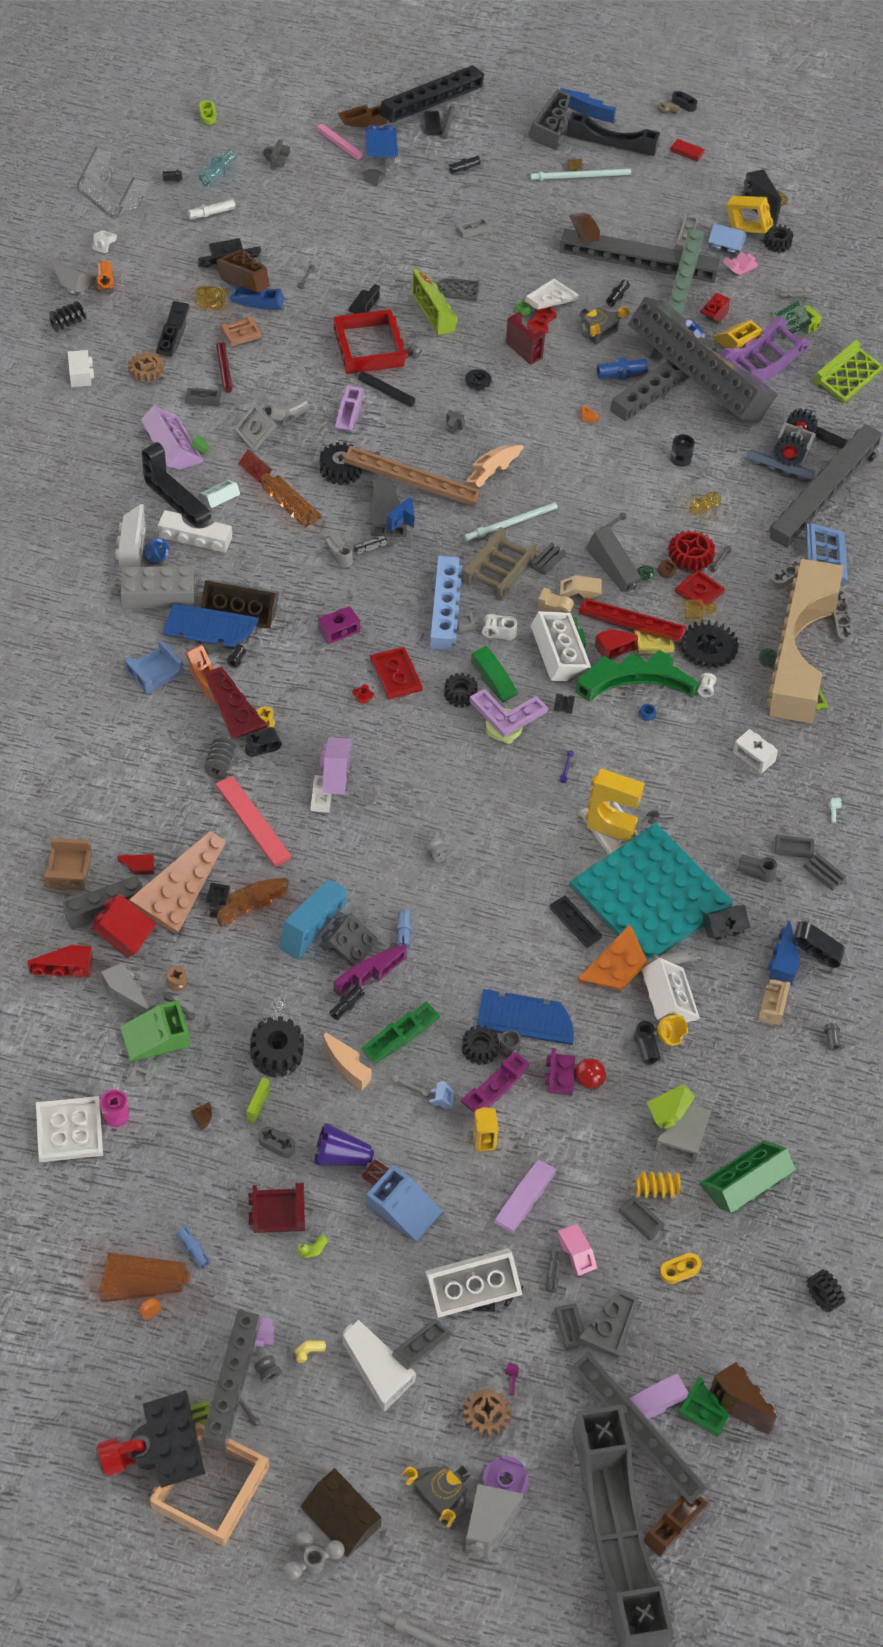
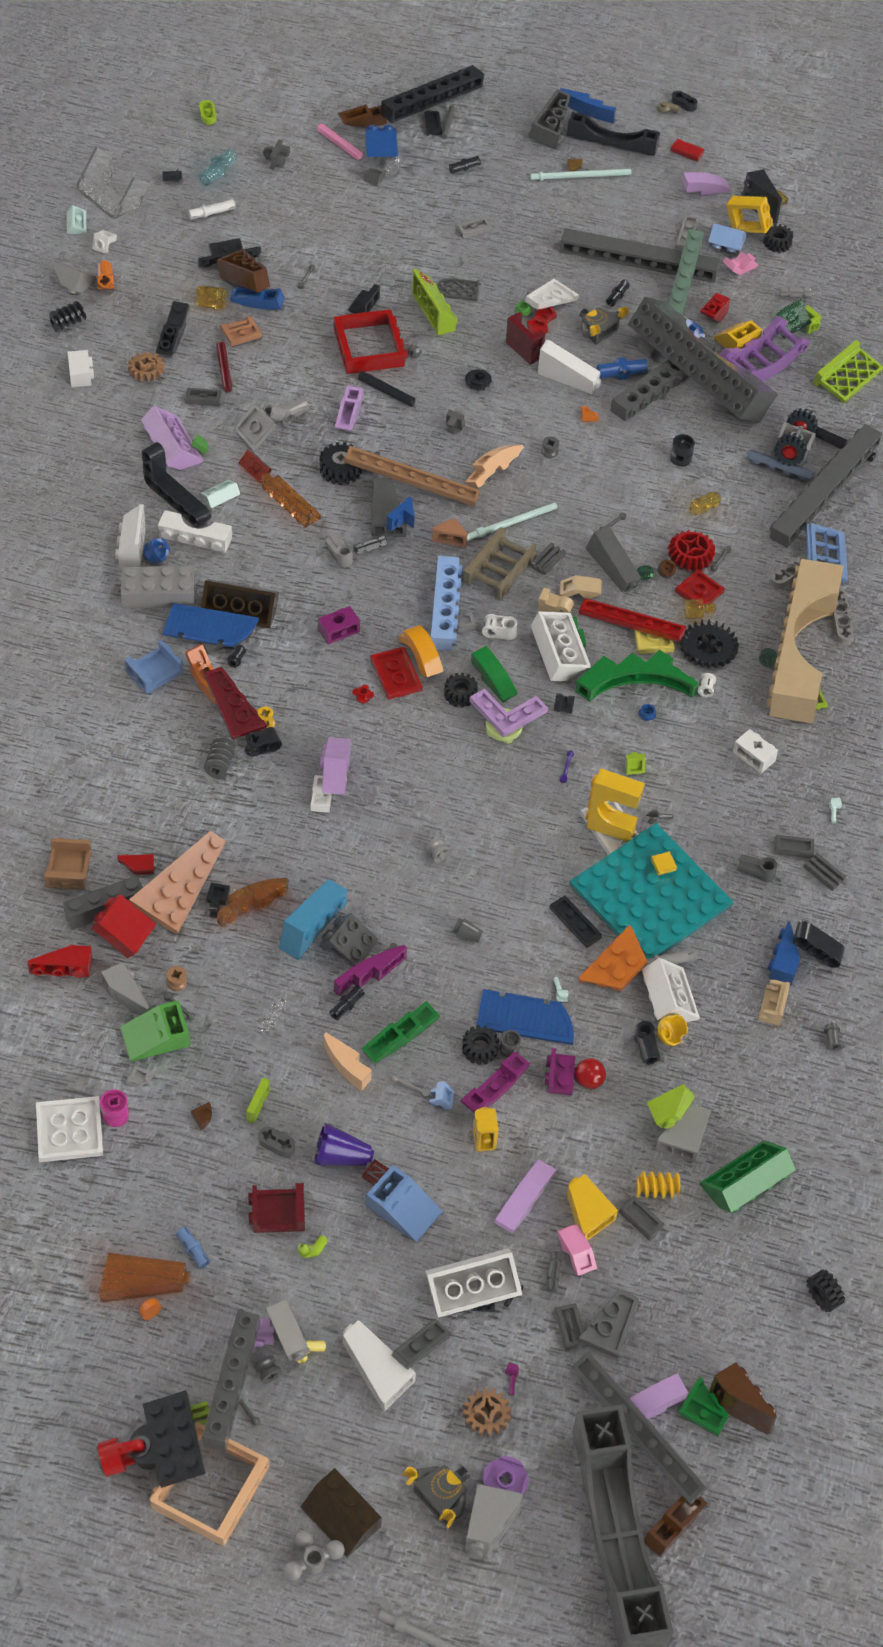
coral tile [216,775,291,868] -> none
black wheel [250,1016,304,1077] -> none
medium blue pin [396,910,412,949] -> none
reddish brown slope [570,212,600,243] -> none
red slope [594,629,638,659] -> none
yellow plate [660,1253,701,1284] -> none
black brick [702,905,751,940] -> none
none -> light aqua slope [67,205,86,234]
none -> light grey slope [266,1299,310,1361]
none -> light orange arch [398,625,443,677]
none -> nougat slope [432,518,468,548]
none -> dark grey cone [453,918,483,942]
none -> white slope [538,340,601,394]
none -> dark grey wheel [542,436,559,458]
none -> light aqua hand [553,977,568,1002]
none -> yellow slope [567,1174,618,1241]
none -> lime tile [625,752,646,775]
none -> yellow tile [651,851,677,875]
none -> lavender slope [682,172,730,196]

